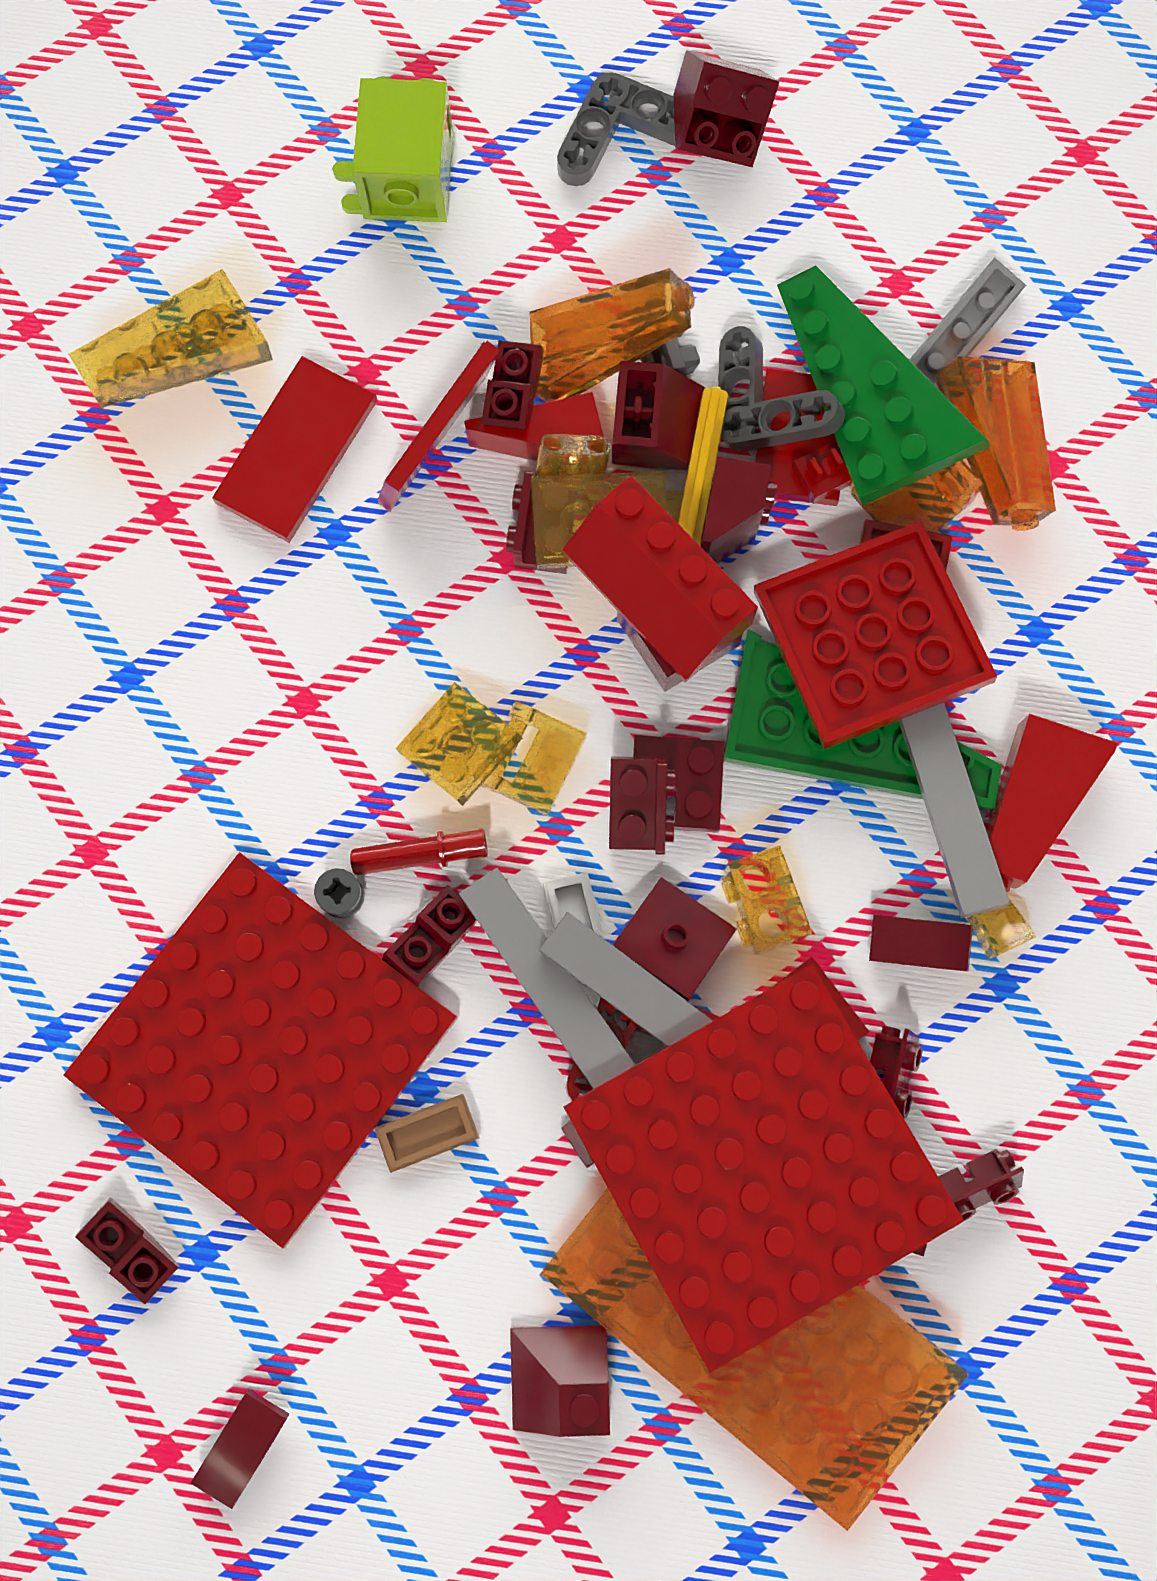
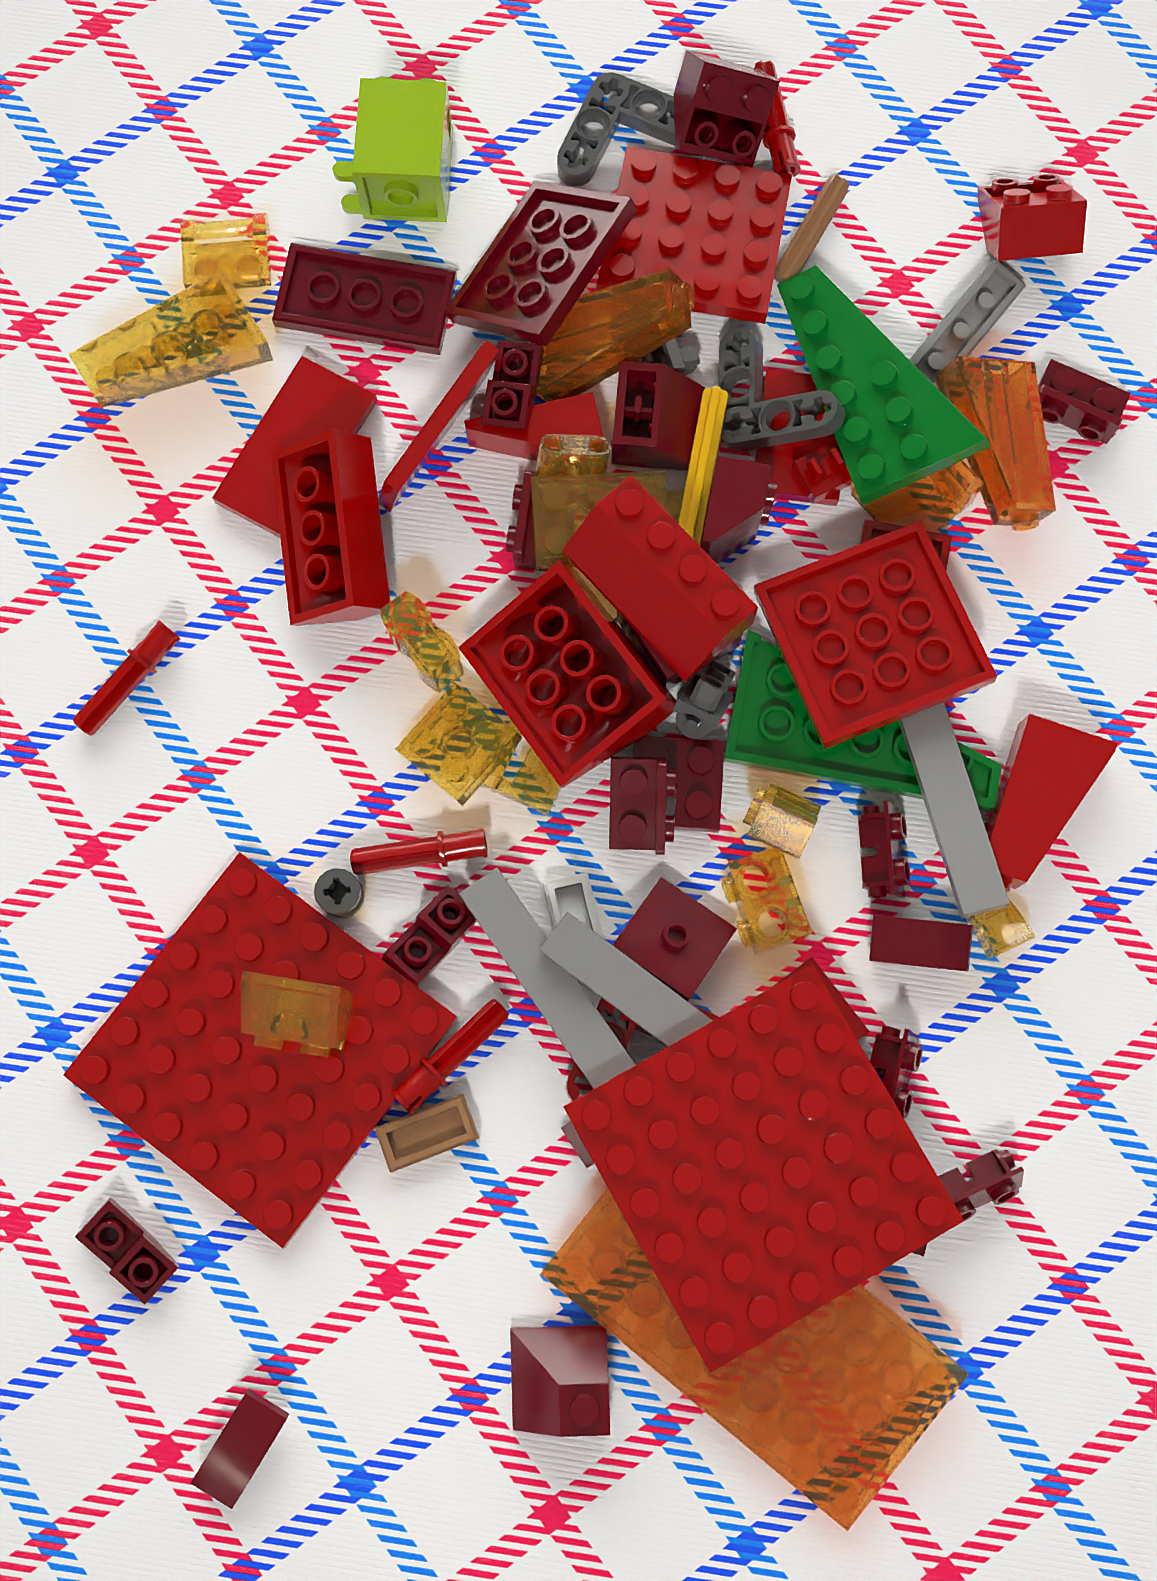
none -> red axle [73,620,181,736]
none -> clear yellow plate [180,212,272,293]
none -> clear yellow slope [241,971,353,1058]
none -> red slope [271,428,391,626]
none -> dark red tile [272,243,457,355]
none -> clear yellow brick [380,591,464,693]
none -> red axle [391,999,509,1115]
none -> dark red plate [445,181,637,346]
none -> red slope [458,560,677,788]
none -> red plate [596,146,792,324]
none -> dark grey hips [673,660,736,739]
none -> clear yellow brick [743,782,821,859]
none -> red axle [755,60,801,177]
none -> medium nougat axle [774,174,849,283]
none -> dark red hinge [857,801,910,898]
none -> red slope [977,174,1087,261]
none -> dark red bracket [1027,359,1131,444]

